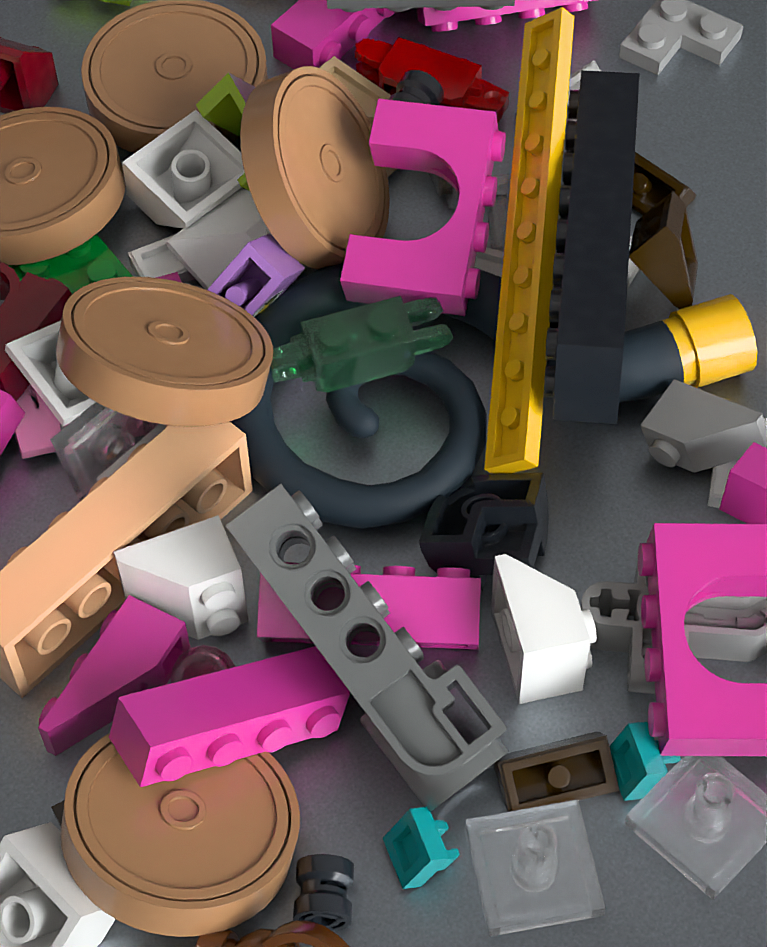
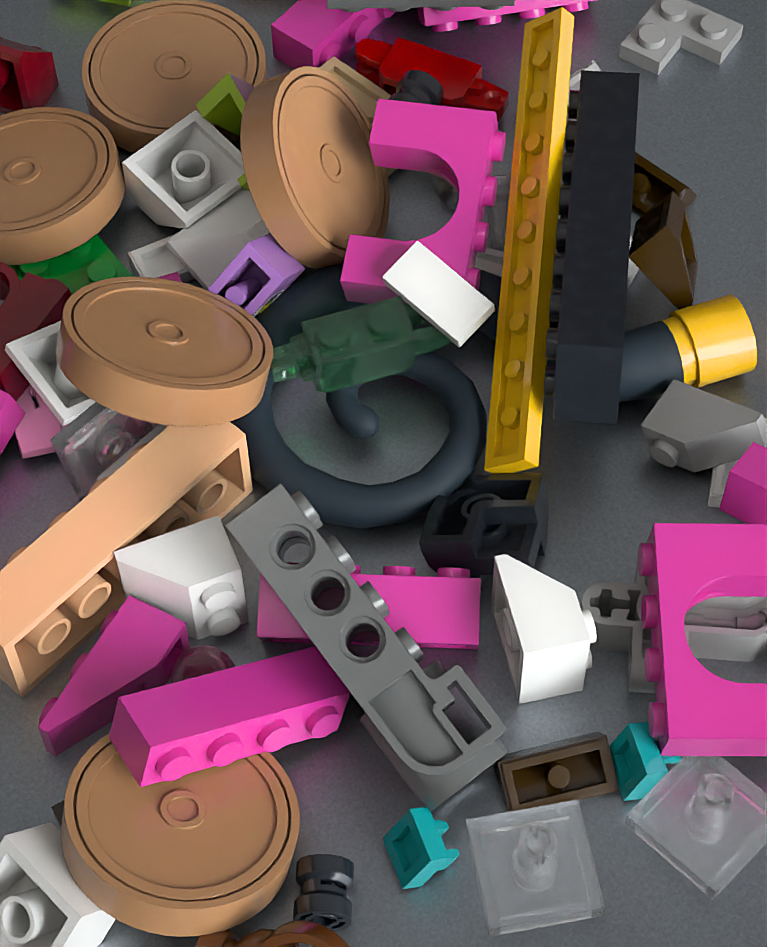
none -> white tile [382,240,495,348]

